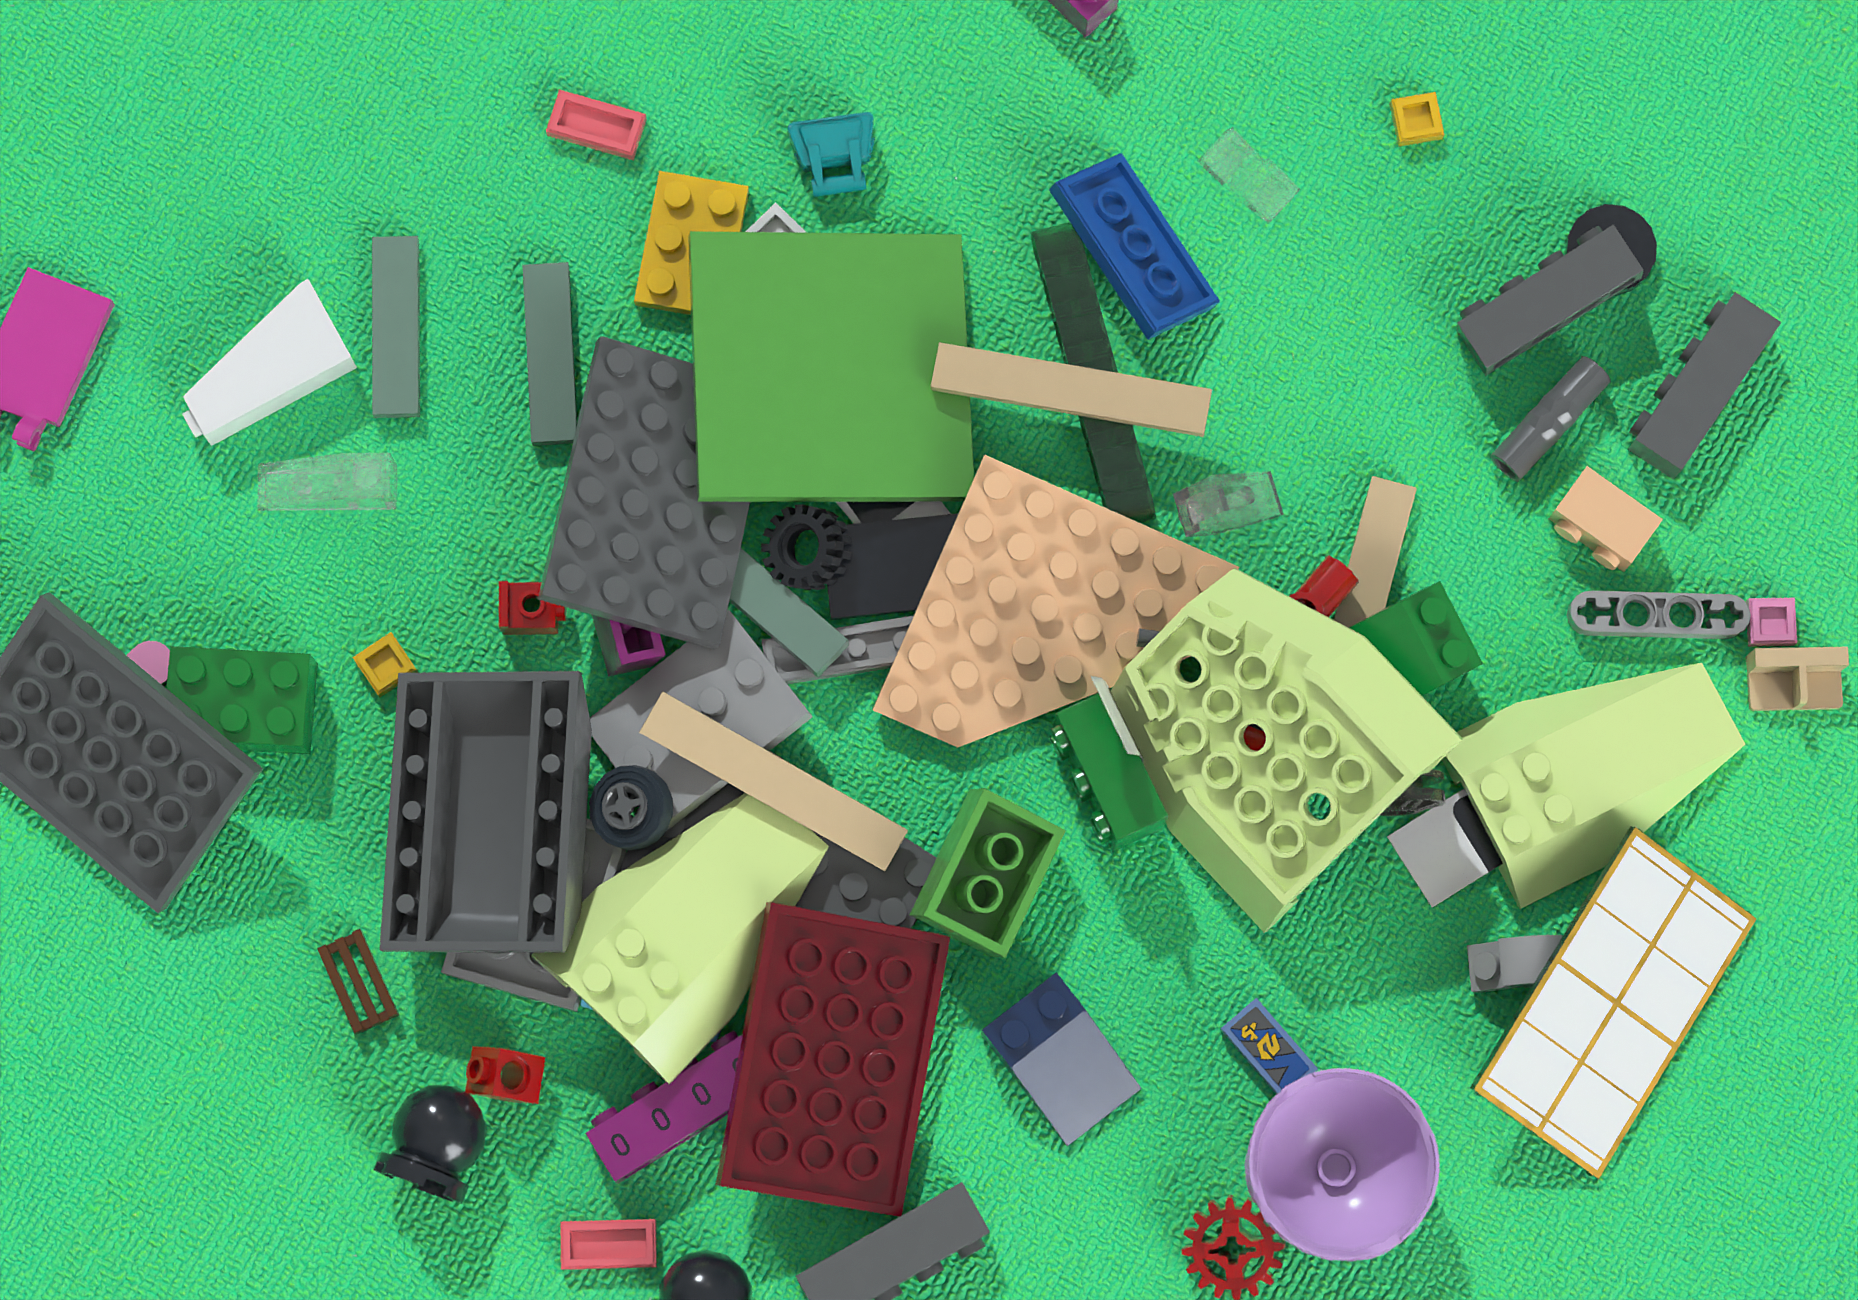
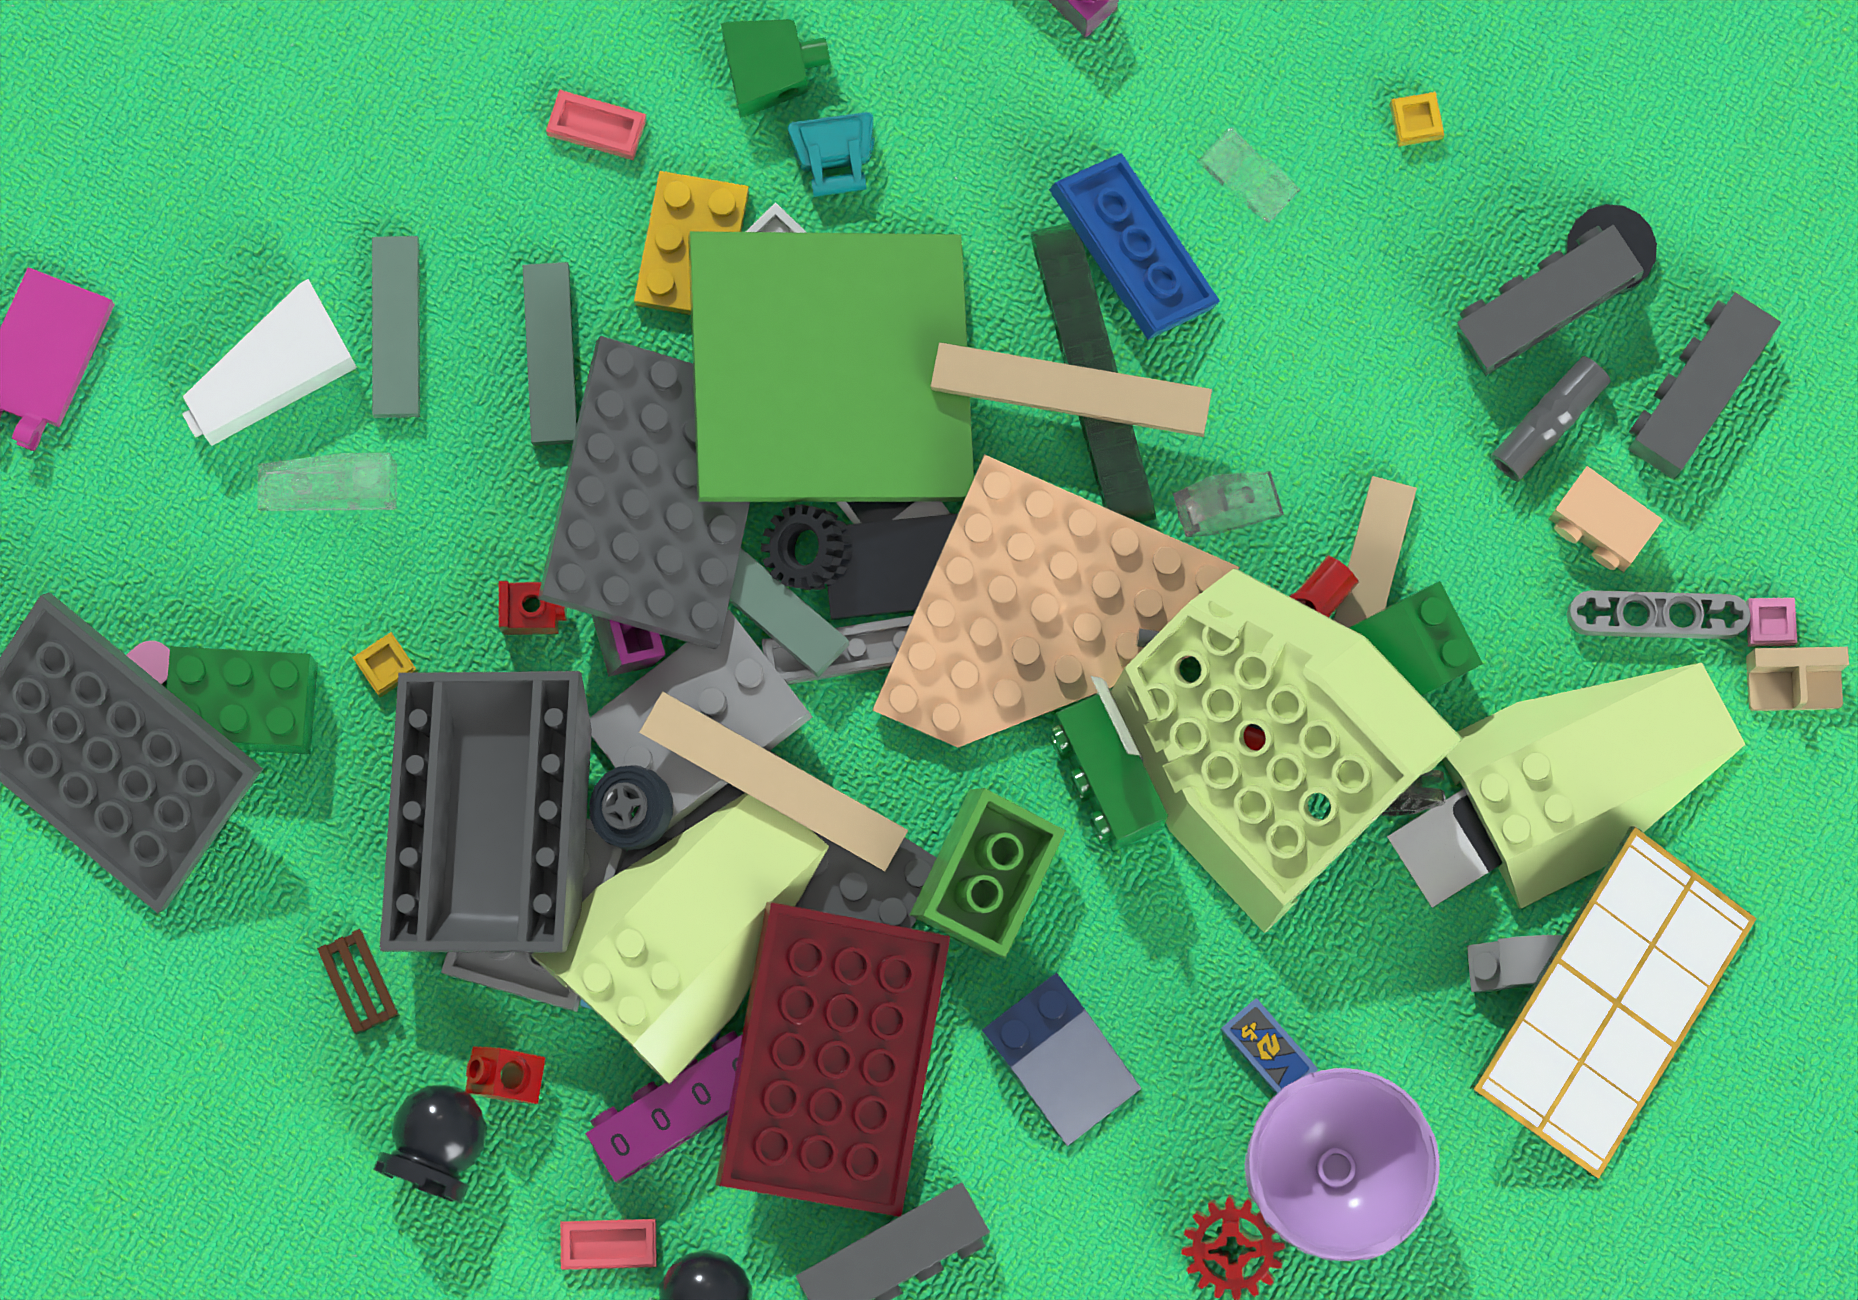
none -> green torso [721,19,831,118]

